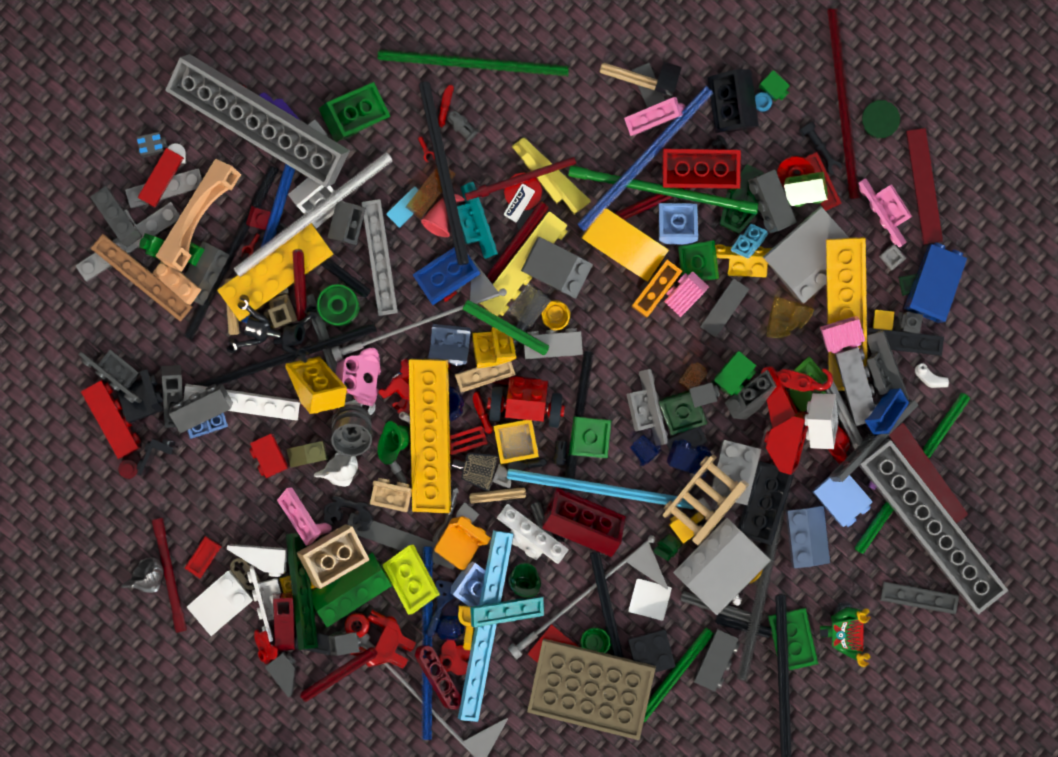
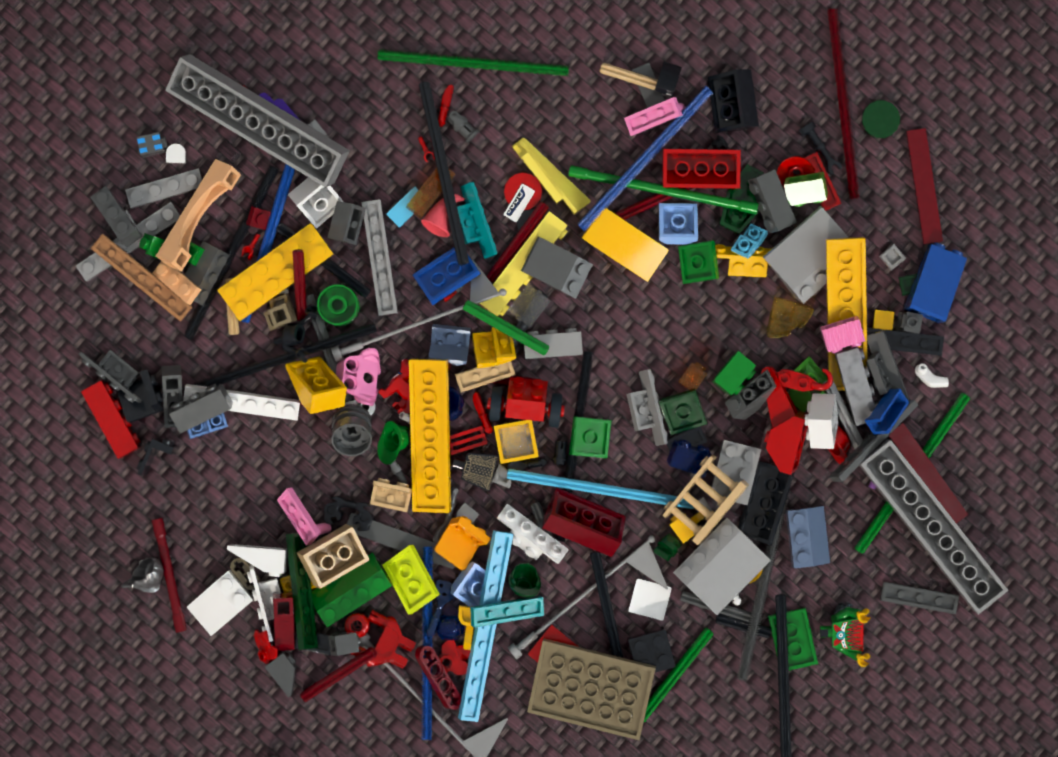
dark red plate [118,460,138,479] -> none
red tile [138,148,184,207] -> none
red tile [185,536,222,579] -> none
black piece [227,295,281,353] -> none
white axle [234,153,393,277] -> none
red brick [249,434,289,478] -> none
olive slope [287,441,328,468] -> none
white hair [314,452,358,487] -> none
green slope [318,82,391,142] -> none
dark red bar [465,157,576,201] -> none
tan axle [469,487,526,504] -> none
yellow hair [541,300,570,330] -> none
green hair [580,628,610,653] -> none
clear blue piece [630,435,661,467] -> none
light orange brick [631,260,682,318] -> none
bright pink brick [664,271,709,317] -> none
dark grey slope [689,382,720,408] -> none
dark grey brick [693,628,740,691] -> none
dark grey slope [700,278,749,338] -> none
dark azure tile [755,92,772,112] -> none
green brick [758,70,790,102] -> none
light blue brick [812,475,872,527] -> none
bright pink bracket [858,178,912,247] -> none

